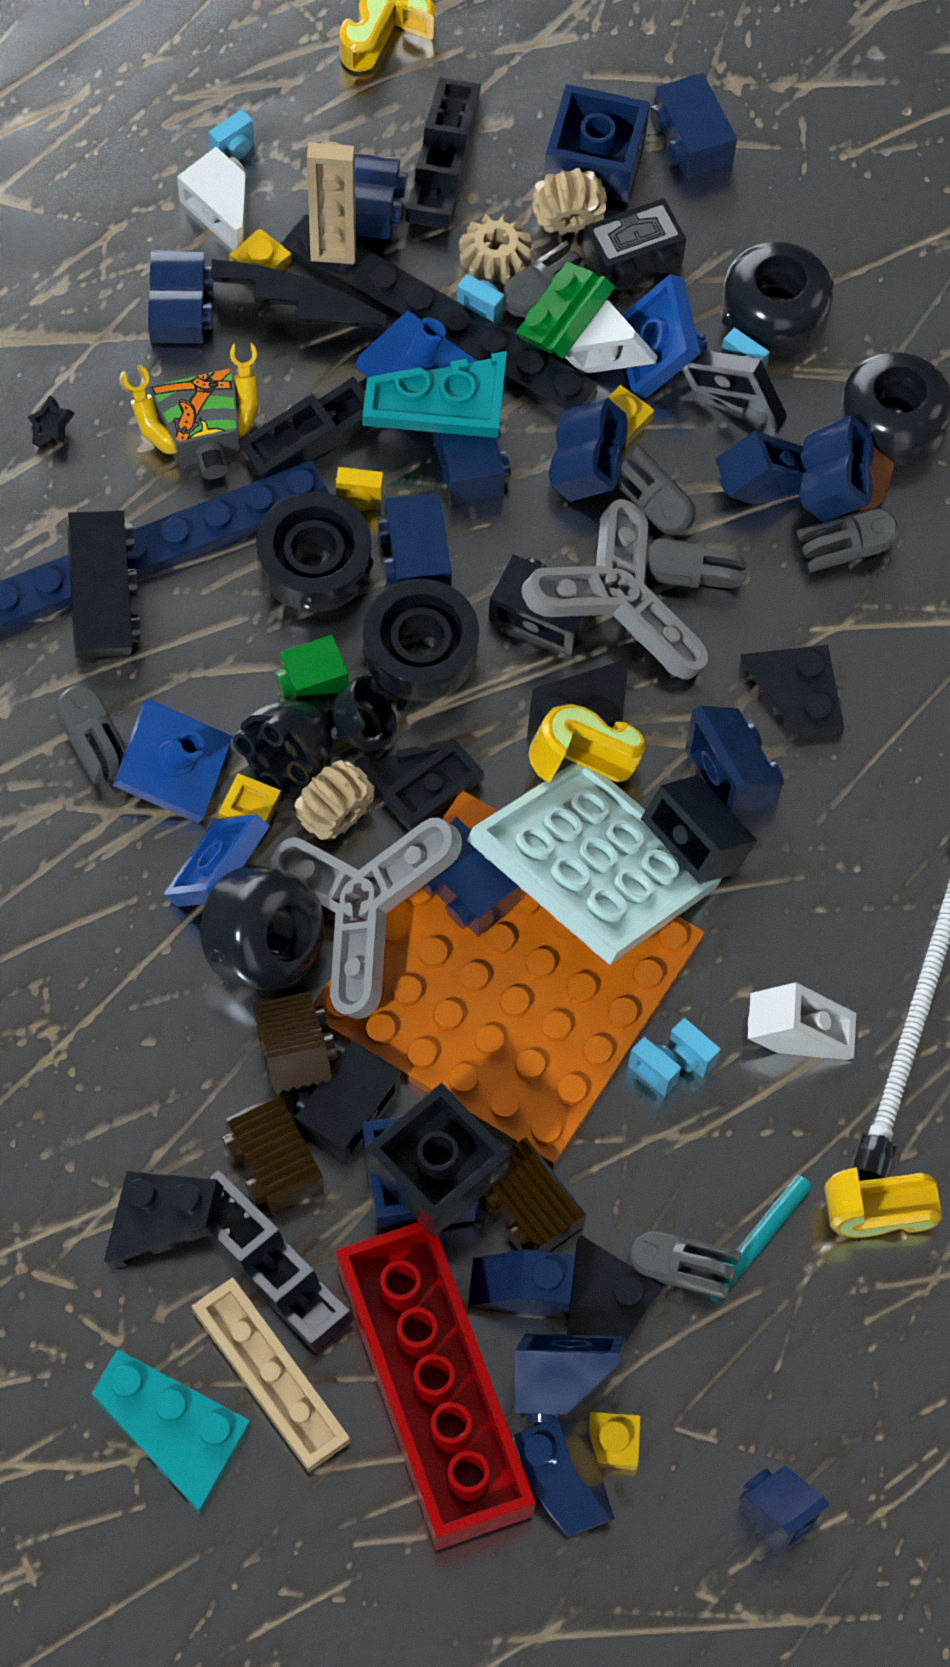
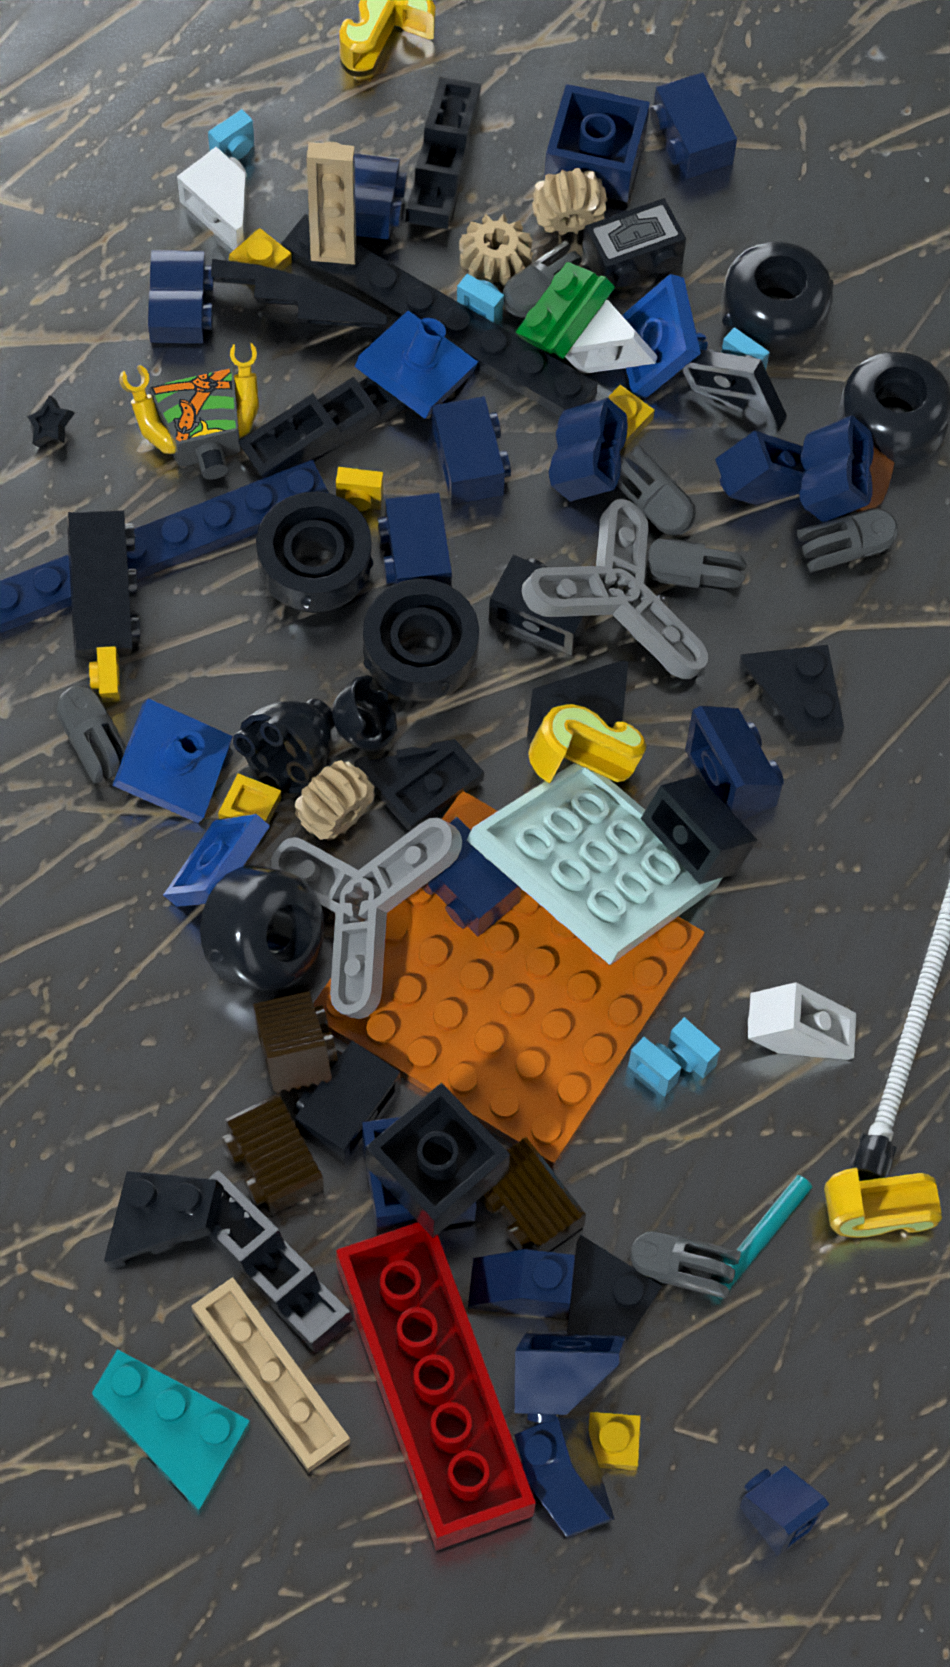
green brick [275,634,349,702] -> none
teal wing [362,351,507,438] -> none
none -> yellow plate [89,646,121,702]

